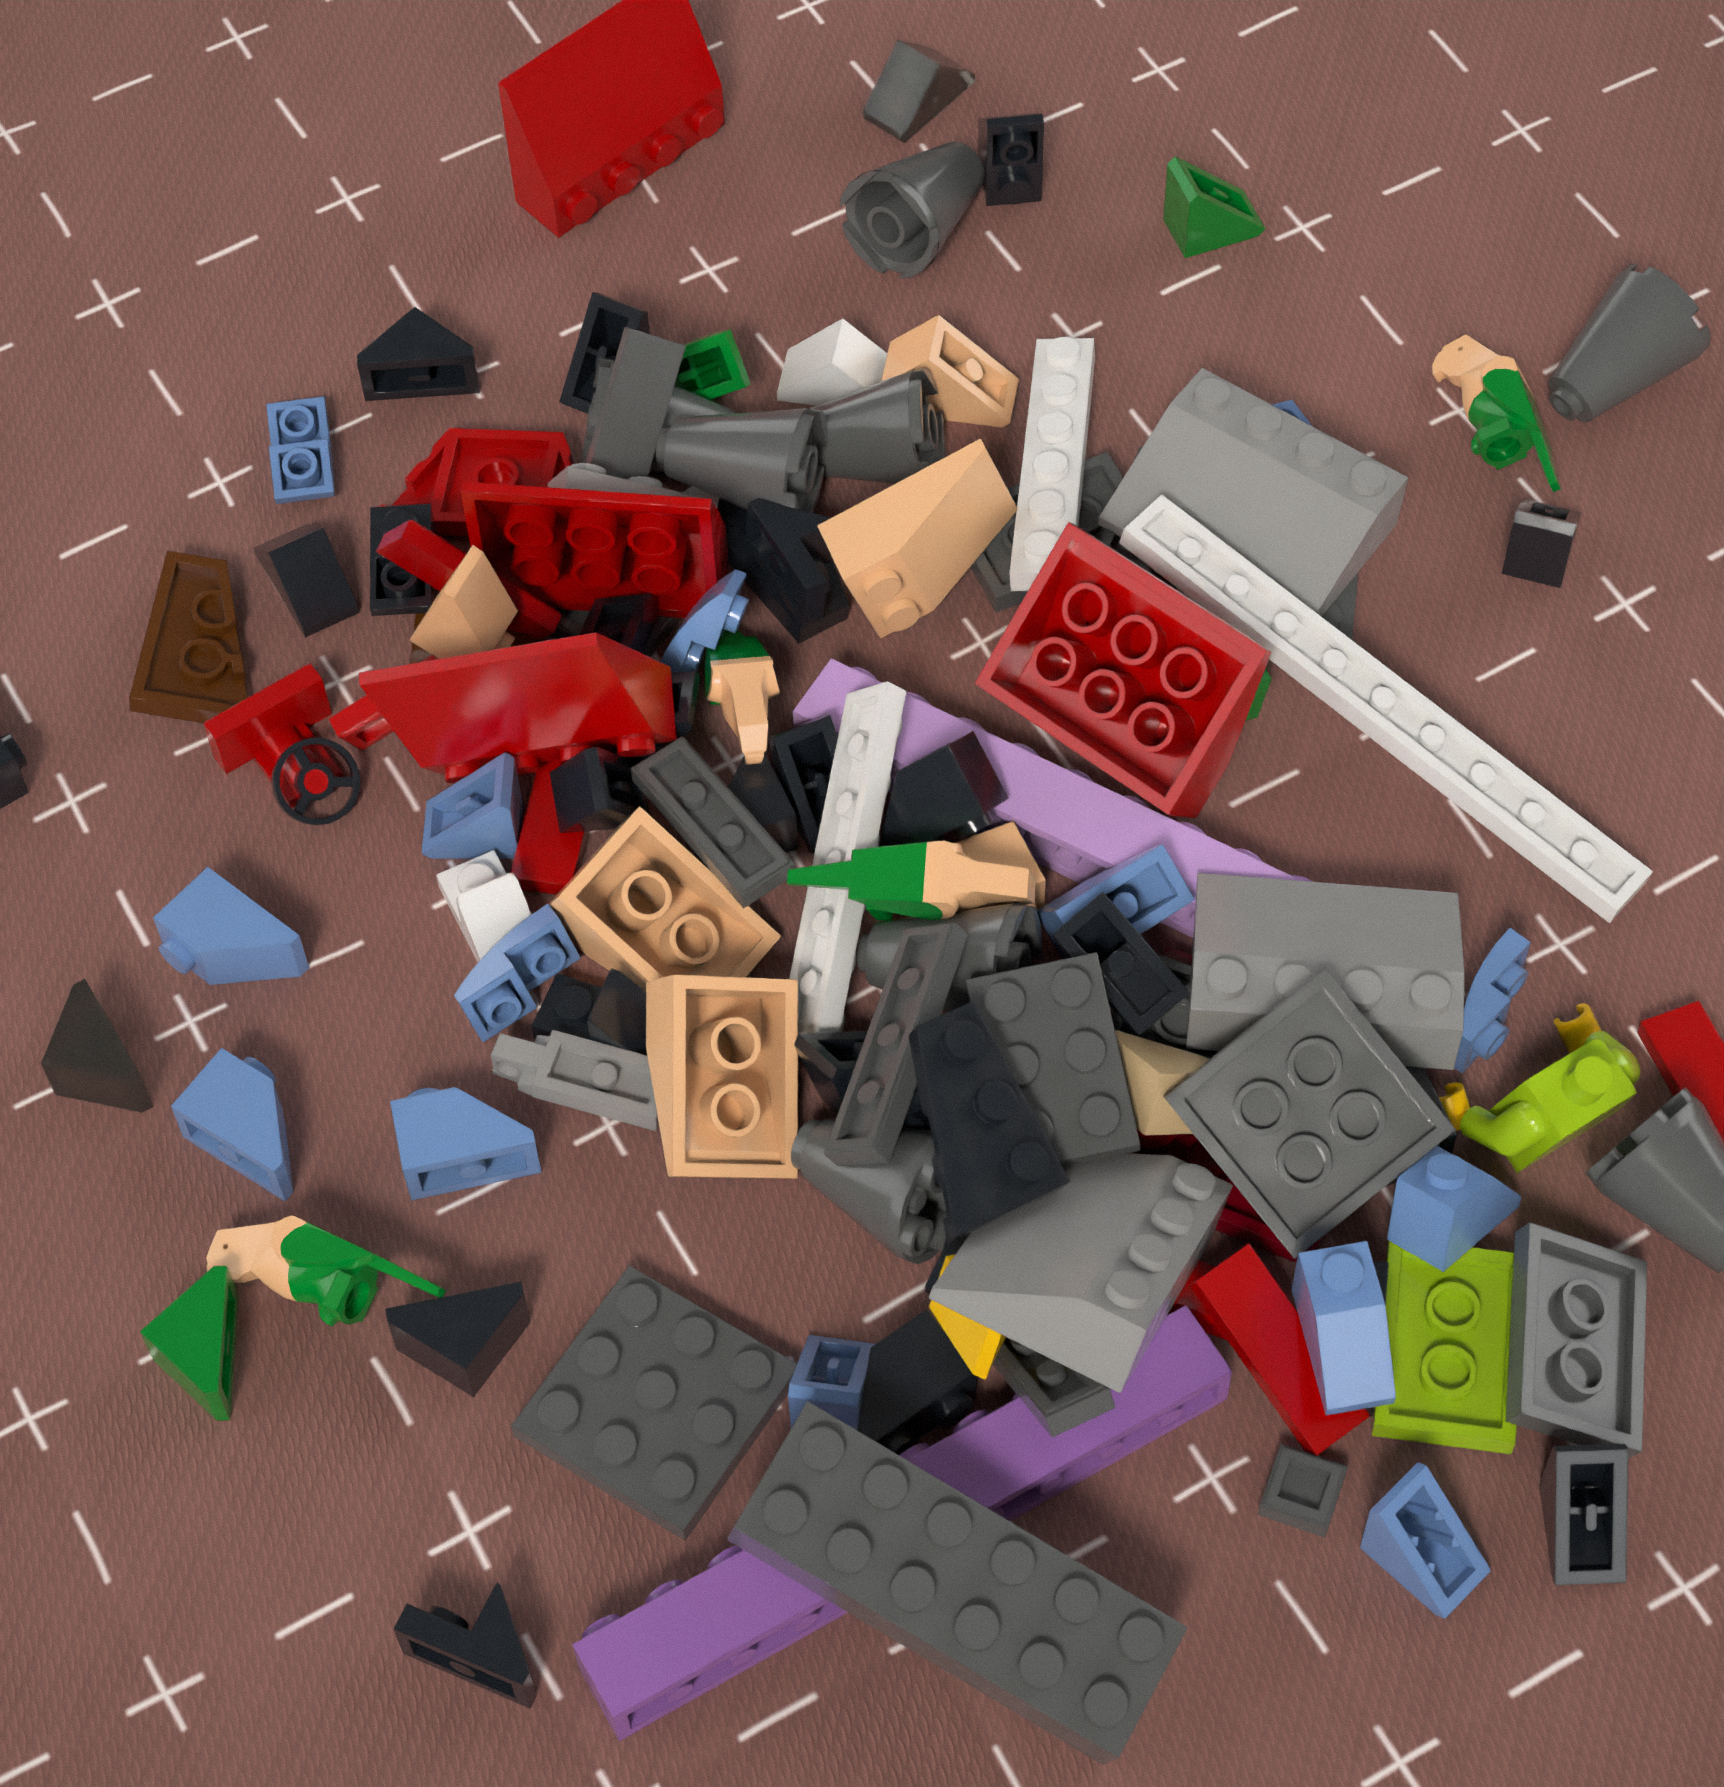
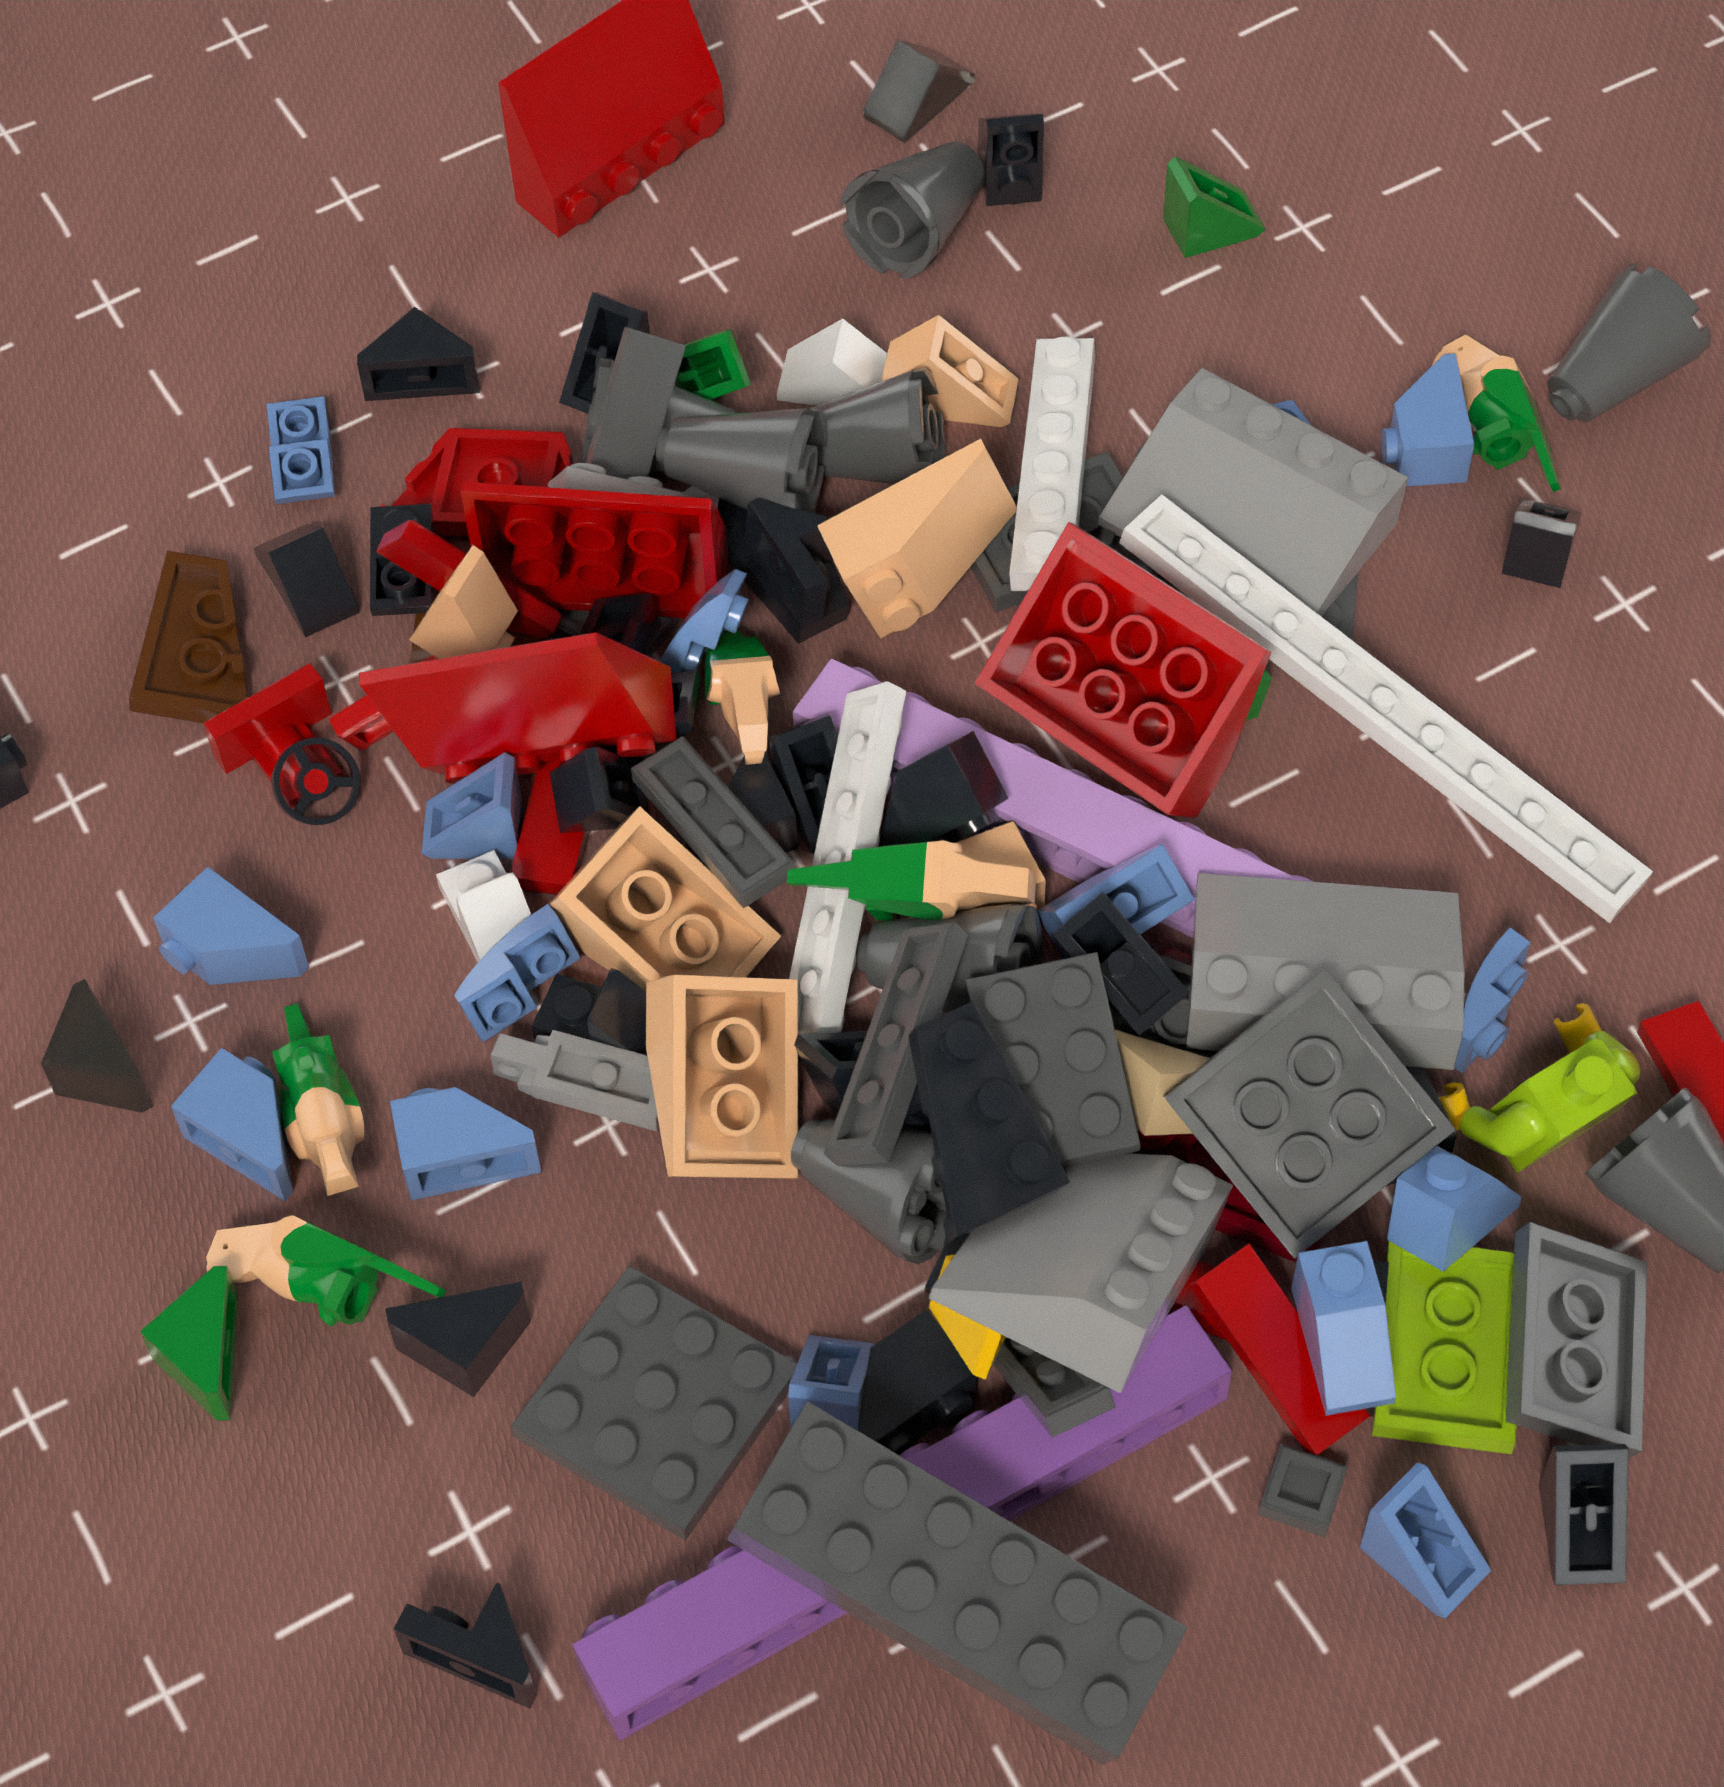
none -> animal [272,1003,364,1196]
none -> medium blue slope [1380,353,1474,486]

